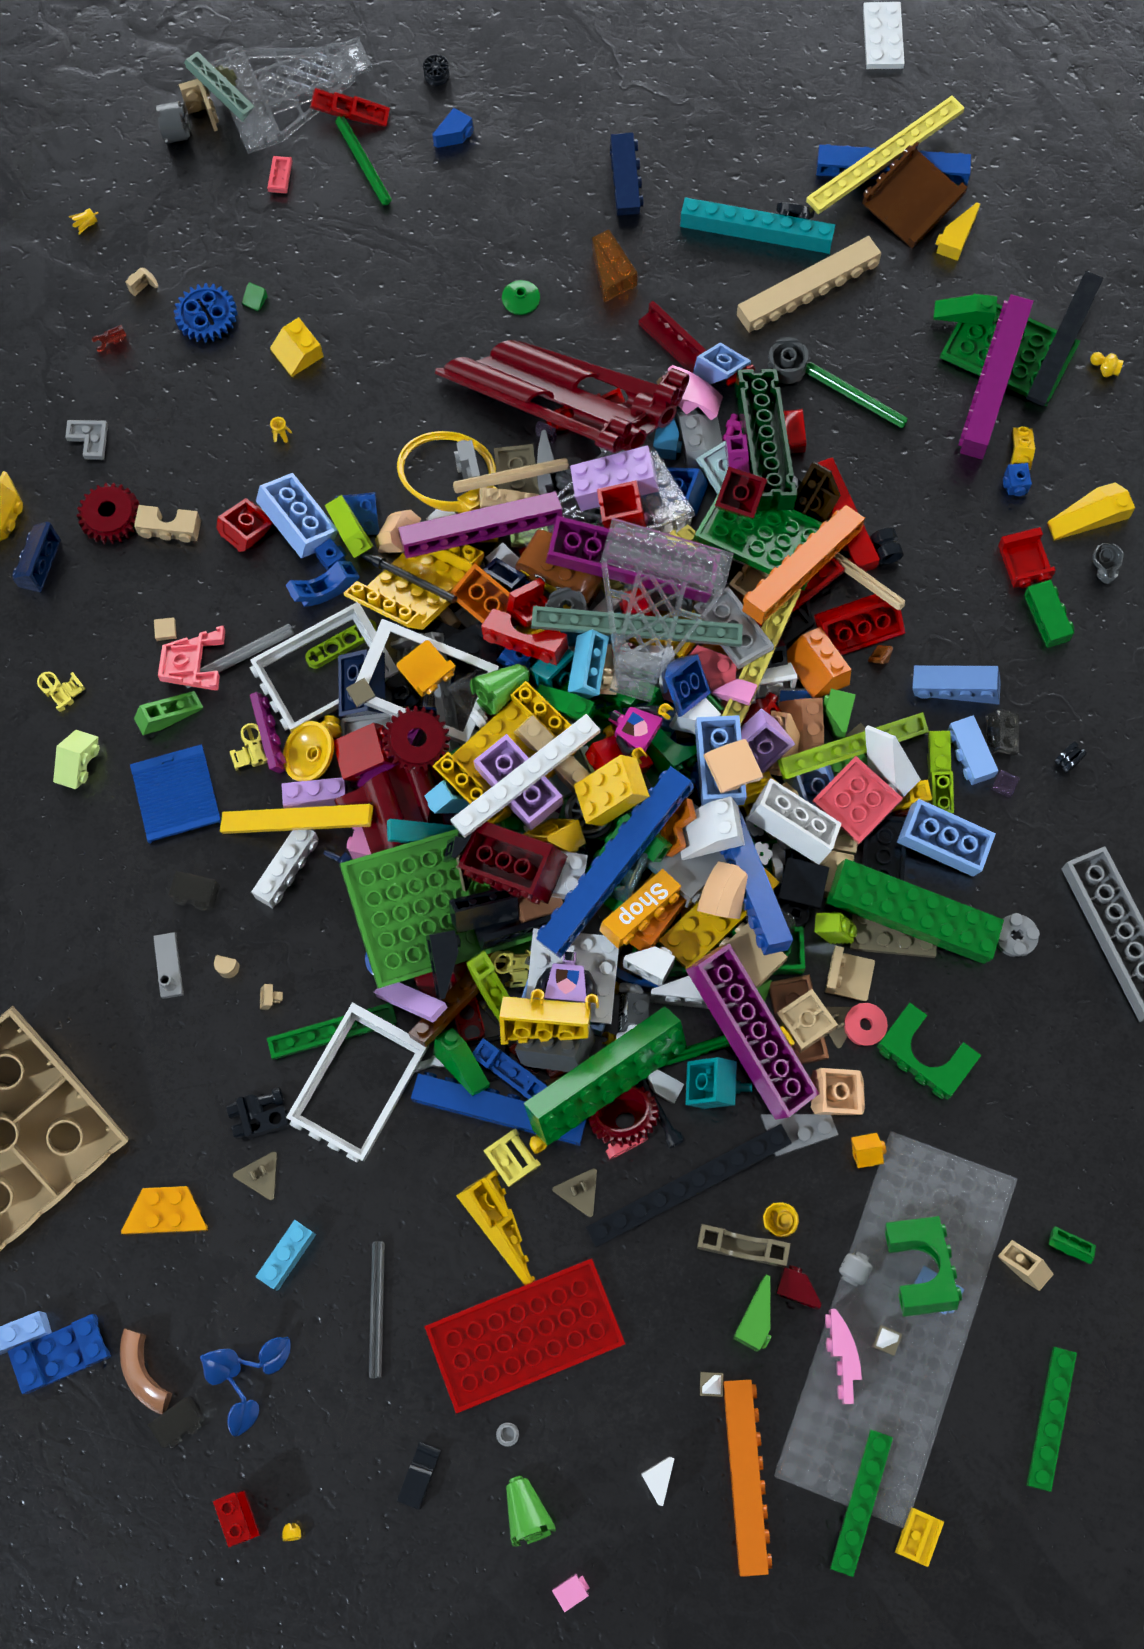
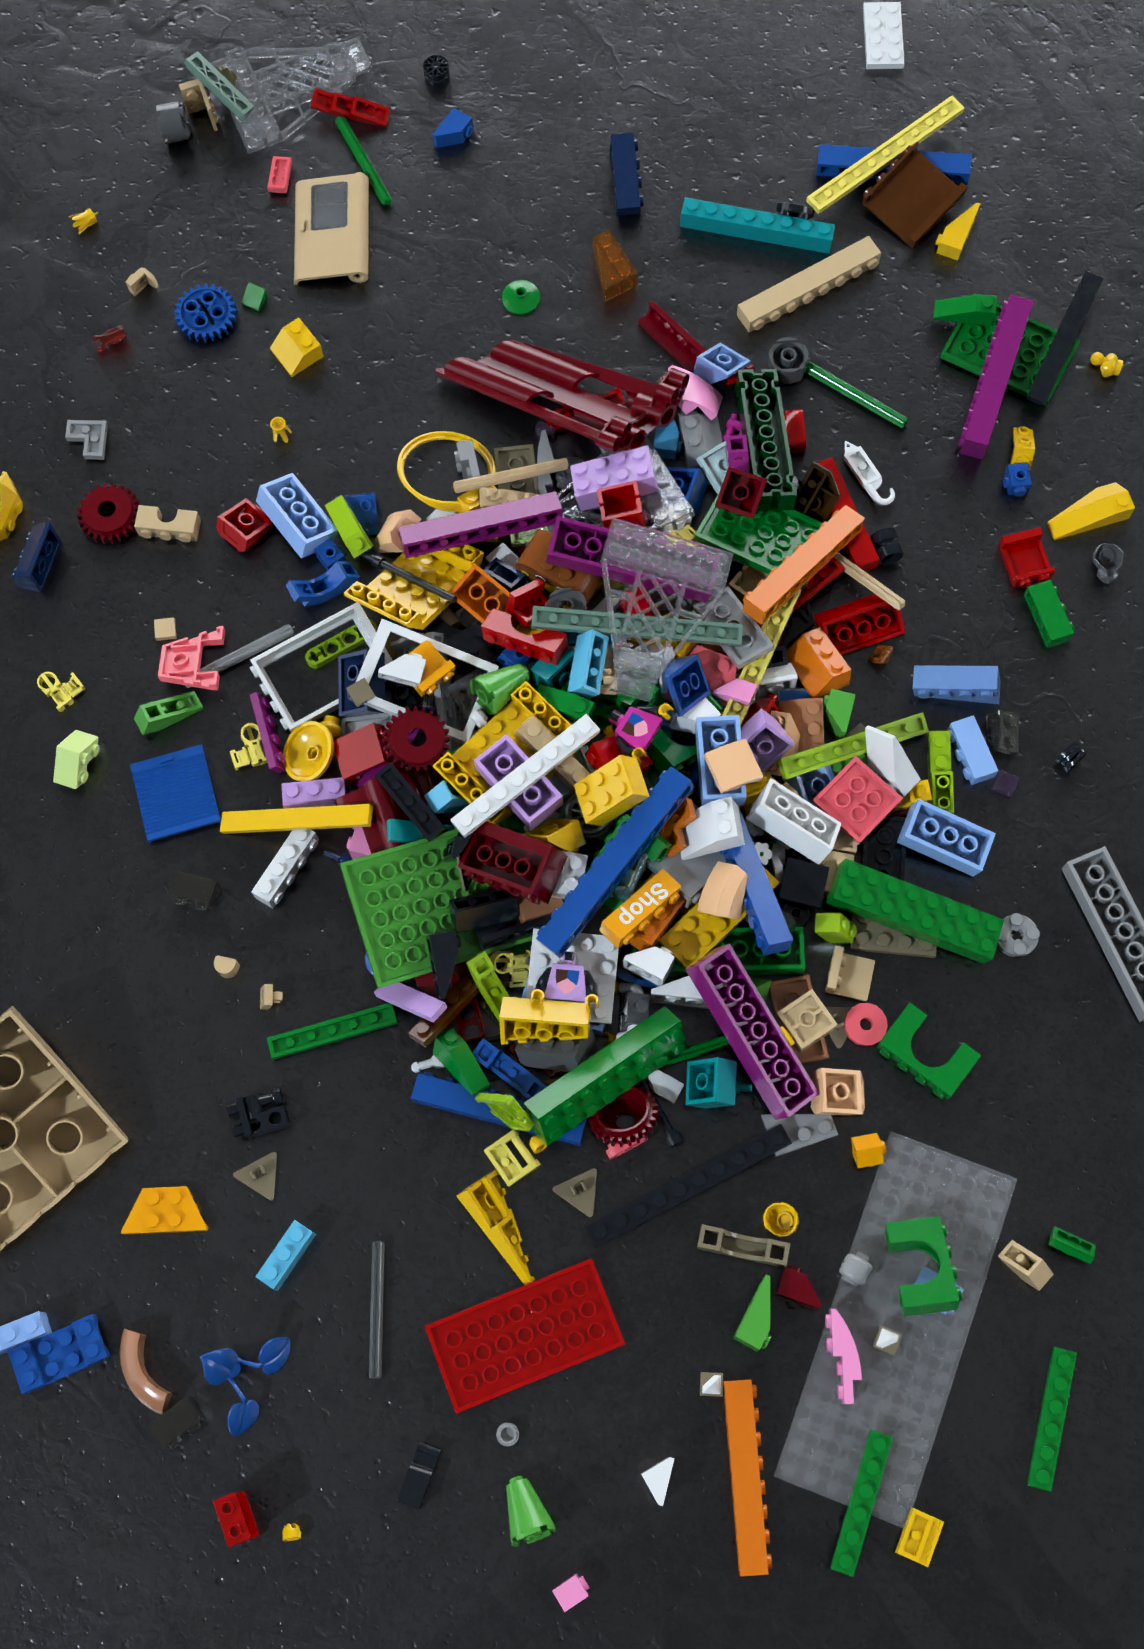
light grey piece [154,932,184,999] -> none
white window [286,1002,429,1163] -> none
tan brick [719,922,787,989] -> none
none -> tan piece [294,172,369,285]
none -> black fence [374,762,448,842]
none -> white slope [378,653,426,688]
none -> lime wing [475,1092,535,1131]
none -> white plate [843,441,895,505]

